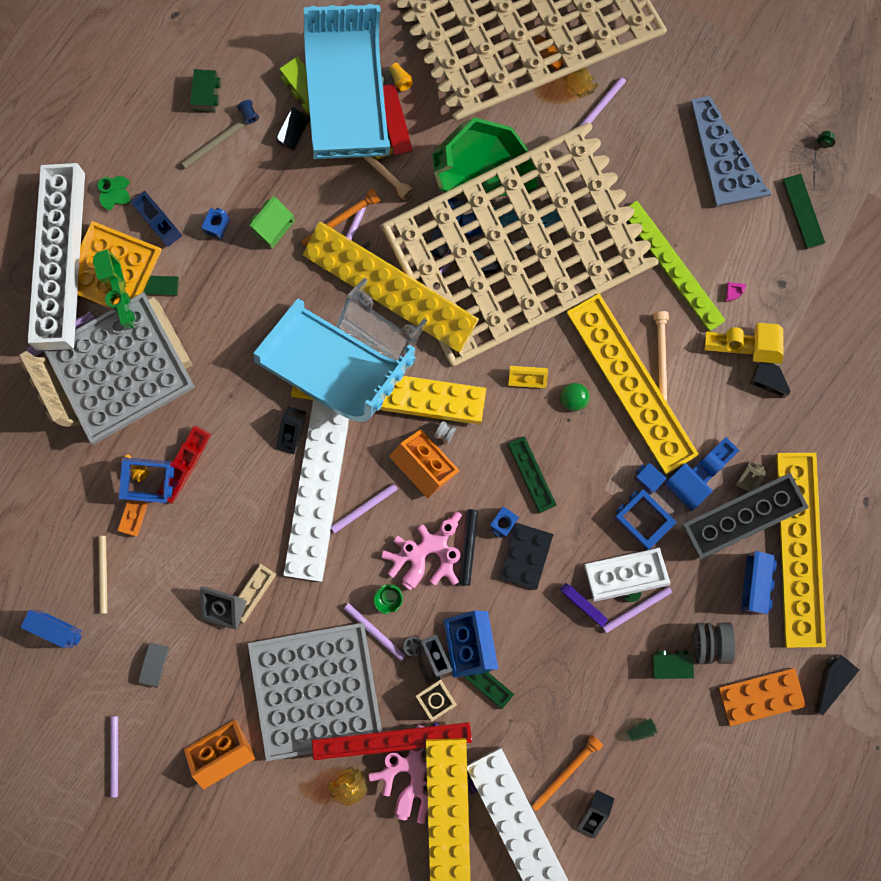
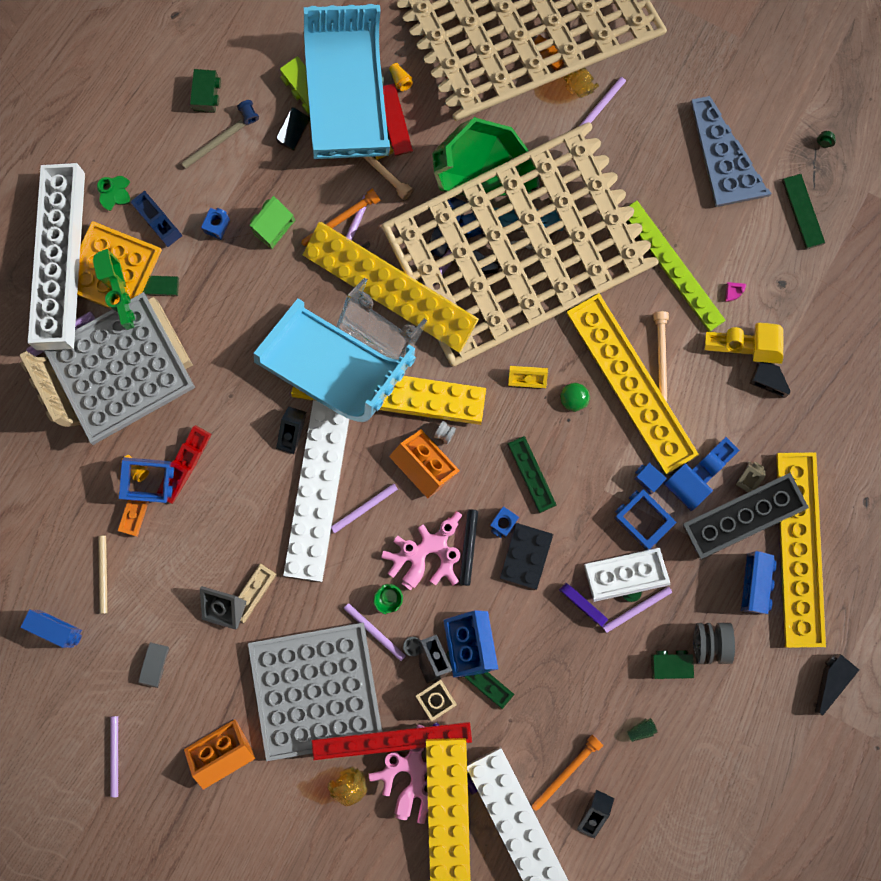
orange plate [718,668,806,726] -> none

